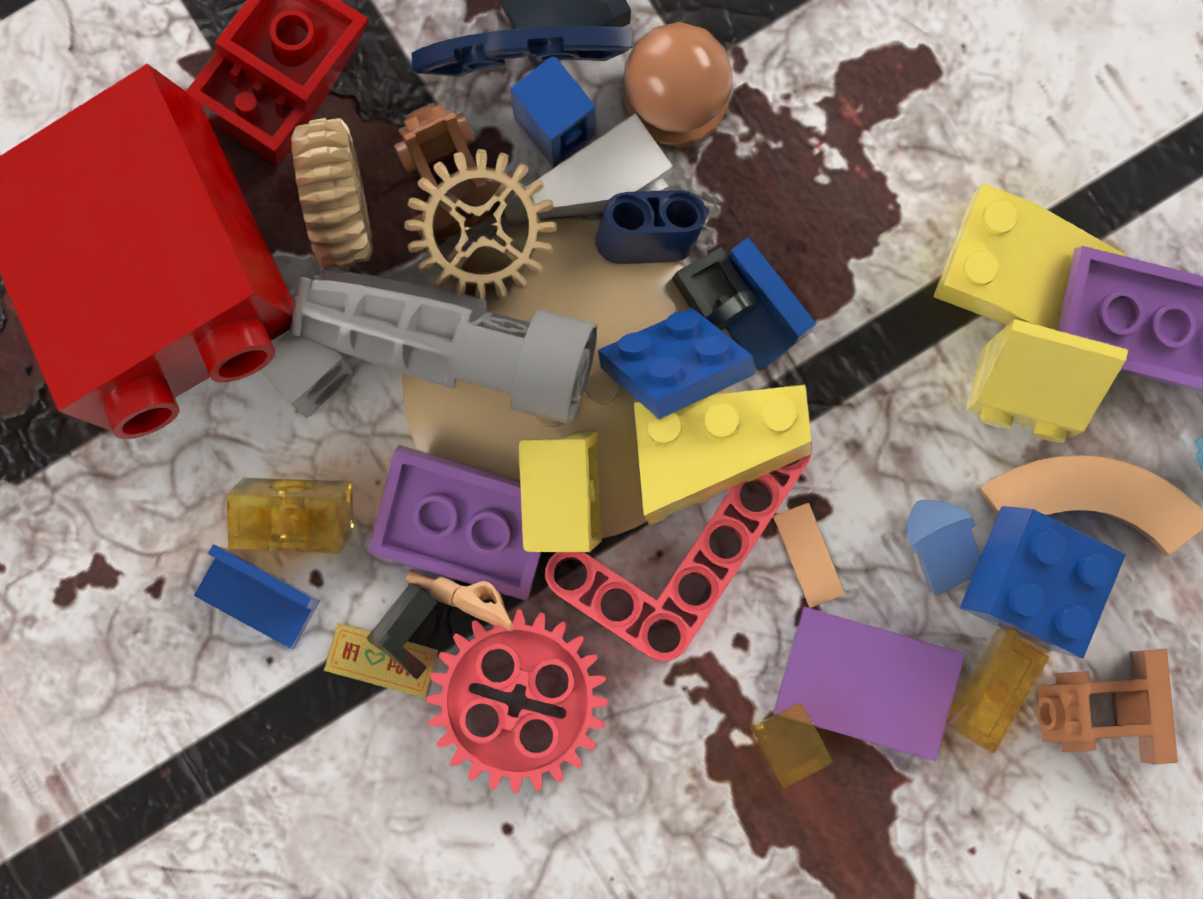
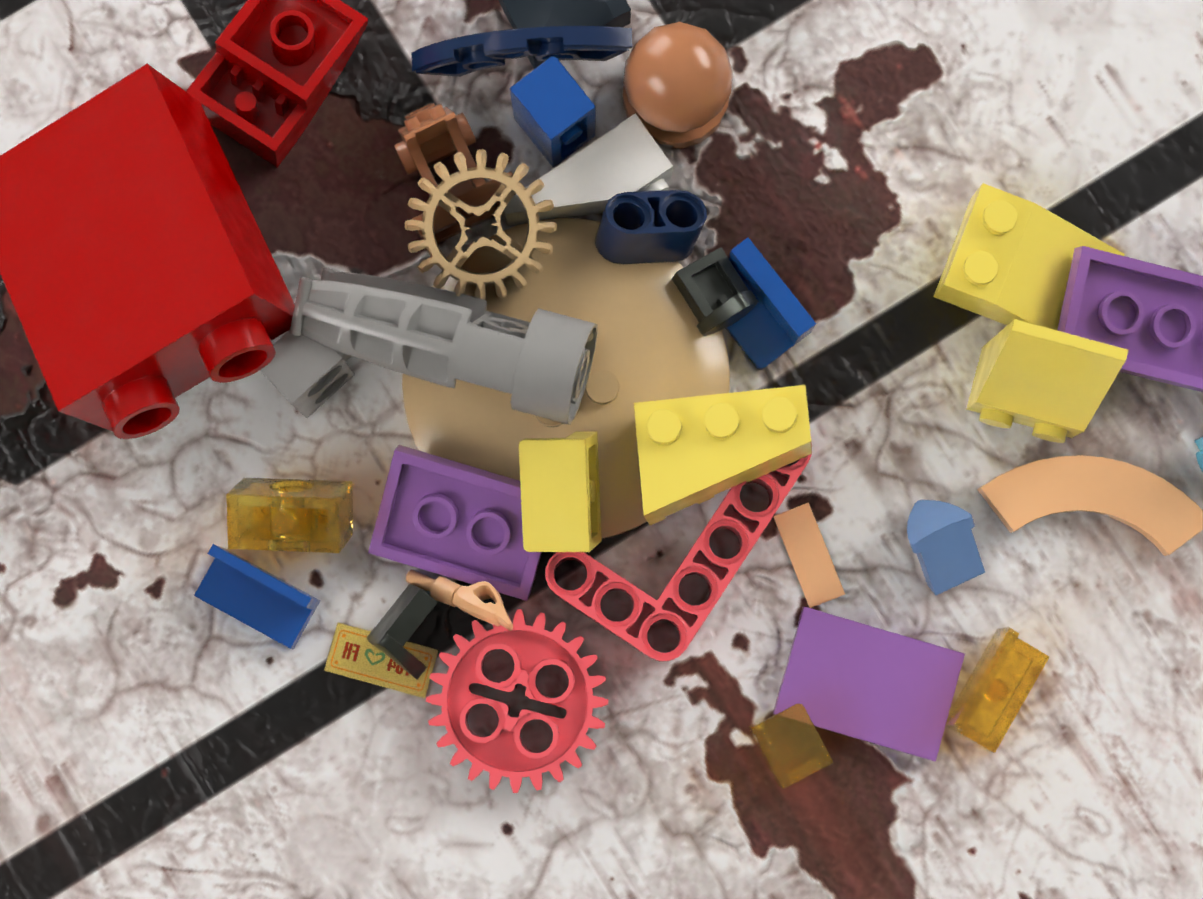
tan gear [291,118,373,269] -> none
blue plate [598,308,755,419] -> none
blue brick [959,506,1126,658] -> none
nougat tile [1037,649,1178,764] -> none

